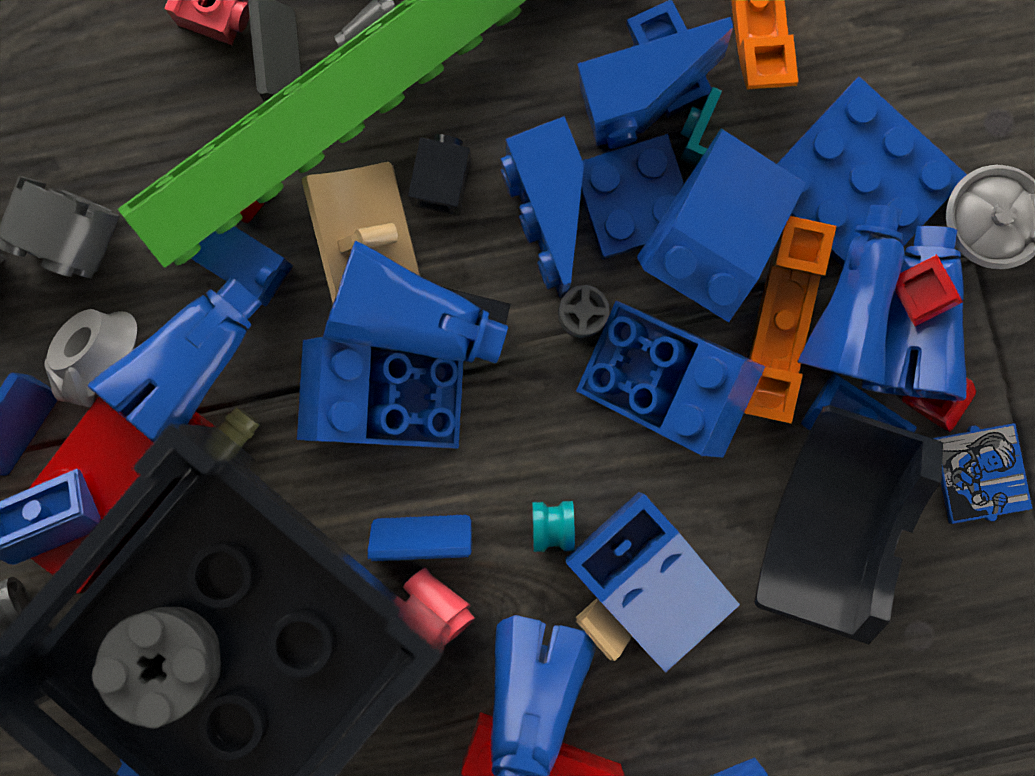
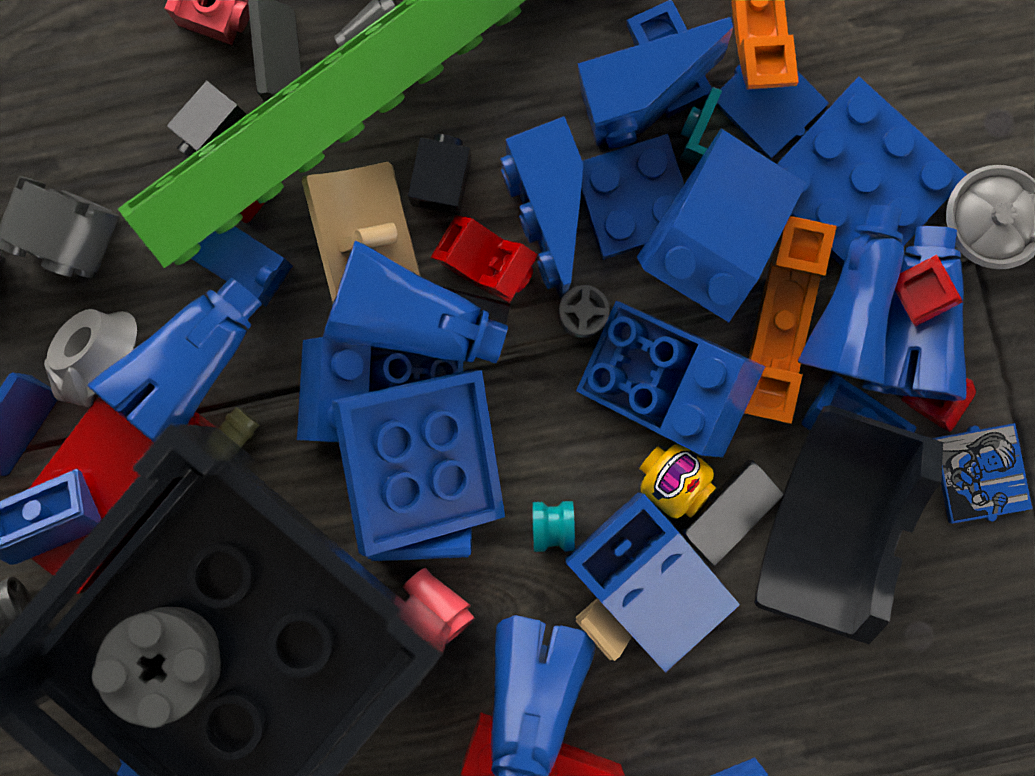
none -> brick [167,80,247,157]
none -> blue plate [332,369,505,557]
none -> red brick [431,215,538,303]
none -> yellow head [639,444,716,518]
none -> slope [678,460,784,566]
none -> blue piece [716,65,829,160]

